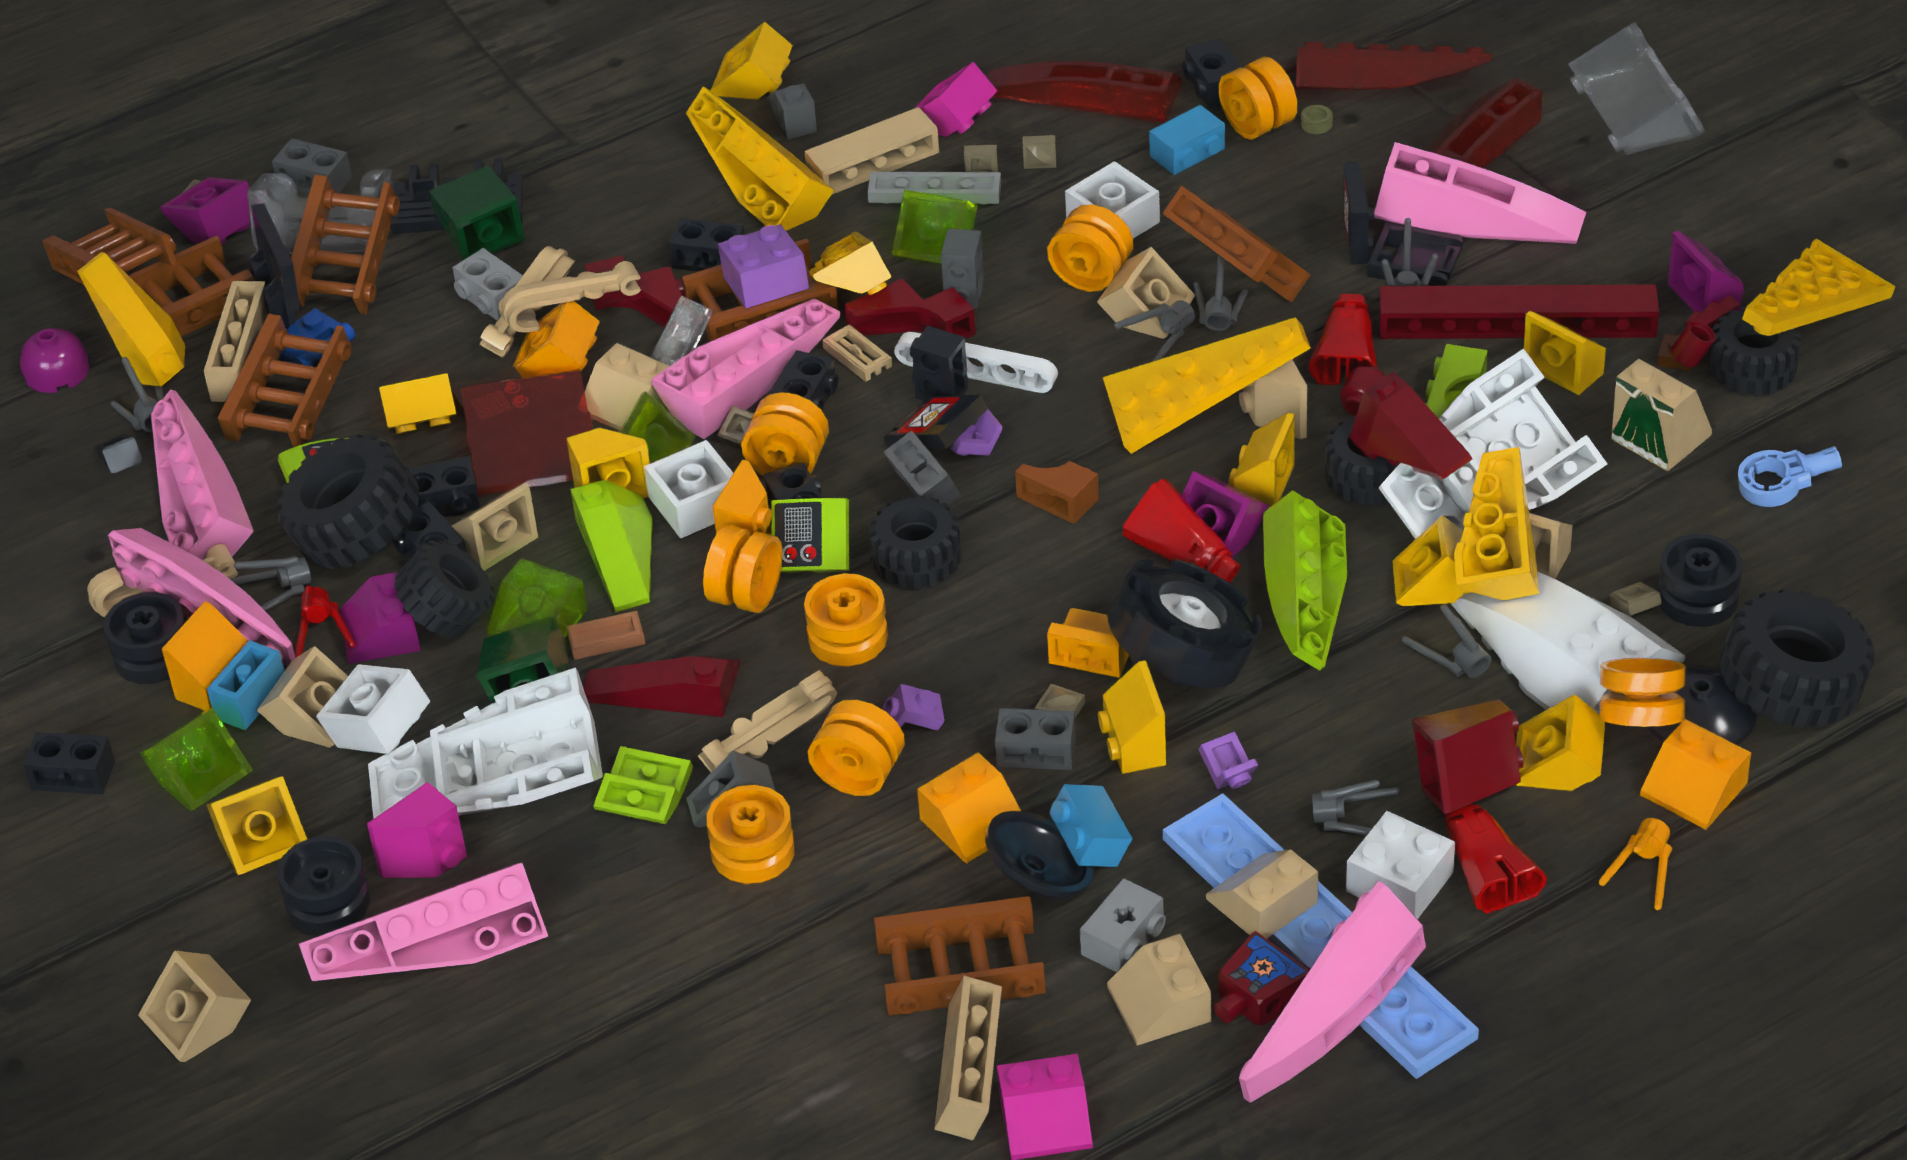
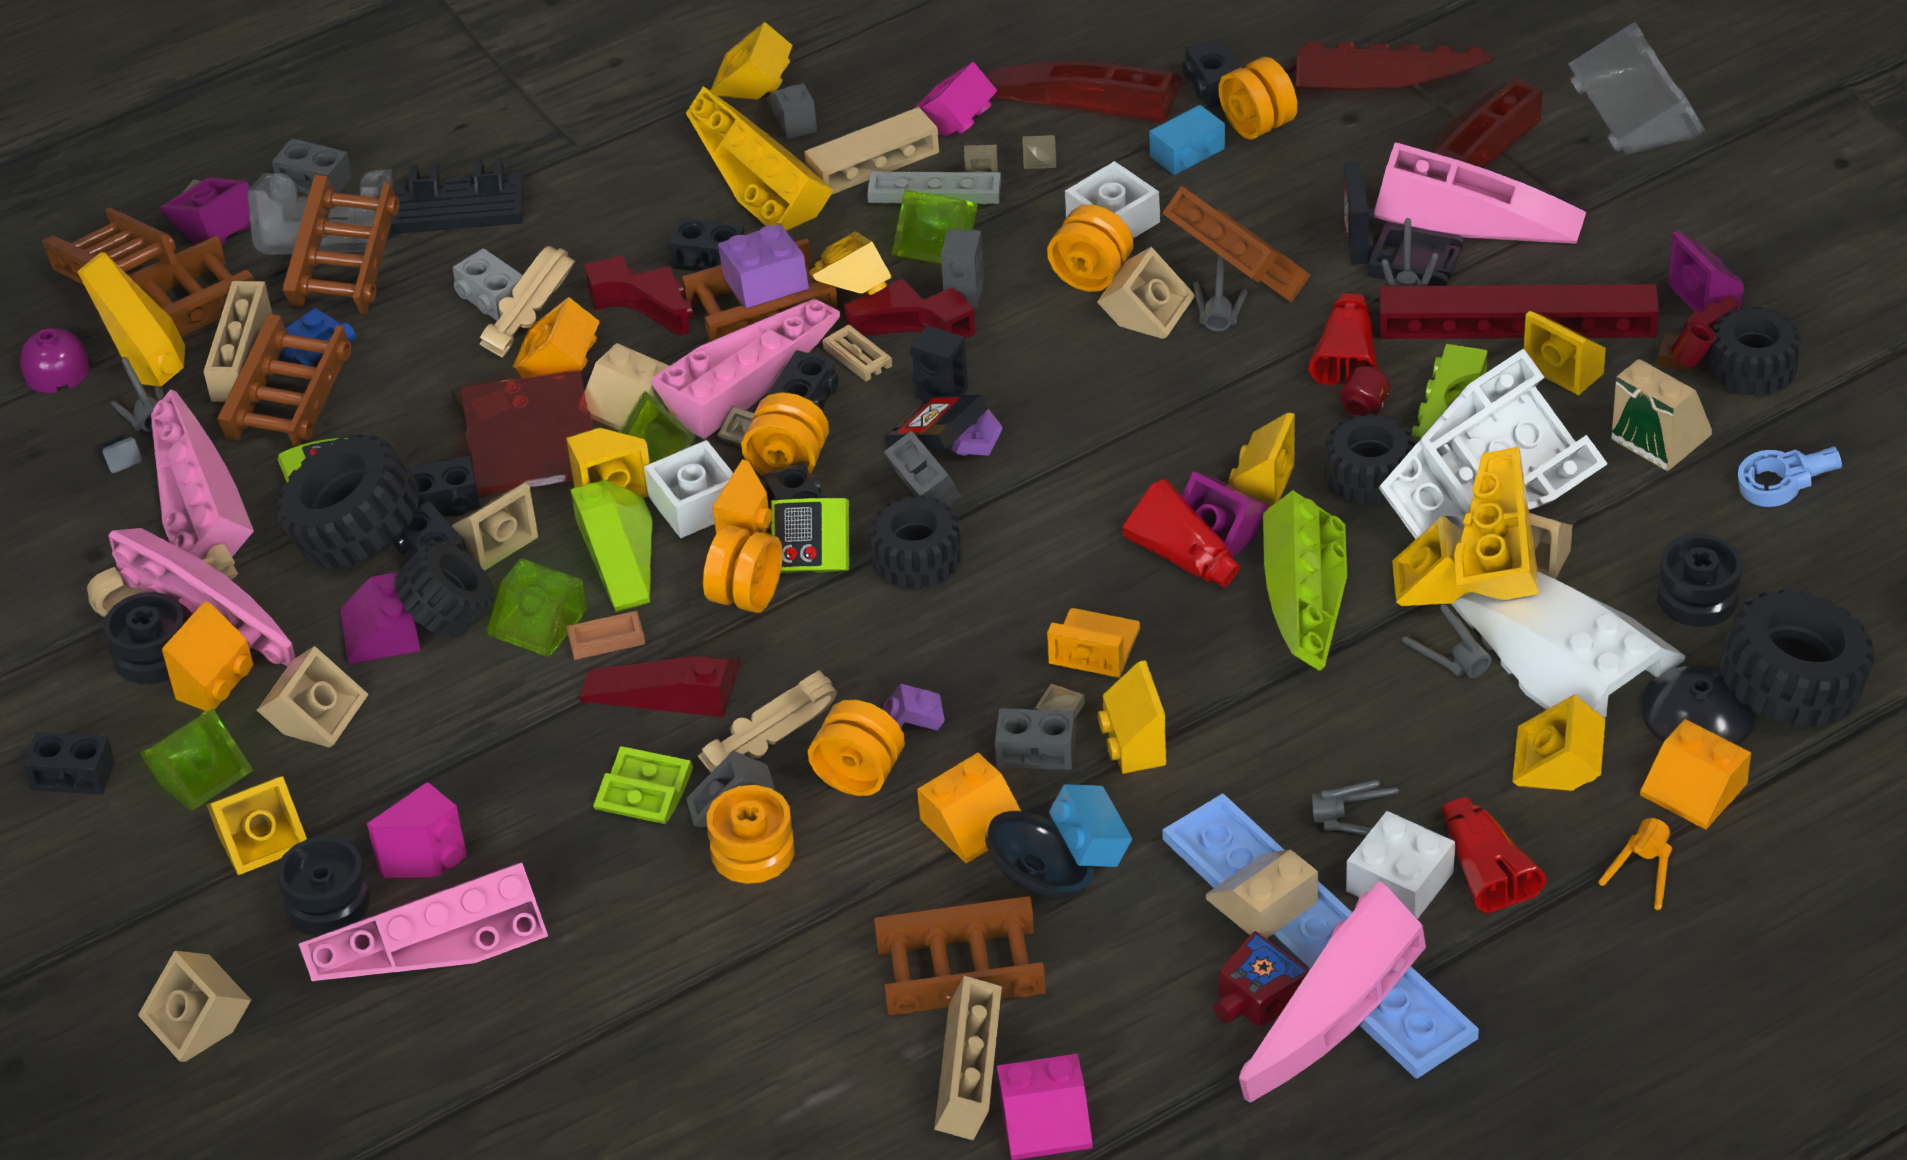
dark azure brick [207,640,284,730] -> none
dark grey plant [230,556,311,612] -> none
black hinge [249,203,300,329] -> none
red plant [295,586,355,658] -> none
white brick [316,664,430,754] -> none
white wedge [368,667,603,819] -> none
yellow slope [379,373,456,434] -> none
dark green slope [429,165,525,261] -> none
dark green slope [477,616,569,703] -> none
tan piece [501,261,641,333] -> none
clear plate [651,296,713,366] -> none
light orange wheel [804,573,888,667] -> none
white beam [894,332,1058,393] -> none
dark orange arch [1015,461,1099,524] -> none
light grey brick [1080,878,1166,972] -> none
yellow wing [1103,317,1310,454] -> none
tan slope [1107,934,1211,1046] -> none
black piece [1108,558,1263,688] -> none
dark grey plant [1114,300,1195,361] -> none
medium lavender bracket [1198,731,1259,790] -> none
tan slope [1239,359,1307,439] -> none
olive tile [1301,105,1333,134] -> none
dark red wedge [1349,371,1473,480] -> none
dark red slope [1411,699,1524,814] -> none
light orange wheel [1600,658,1686,727] -> none
dark tan tile [1609,582,1662,616] -> none
yellow wing [1742,238,1896,336] -> none

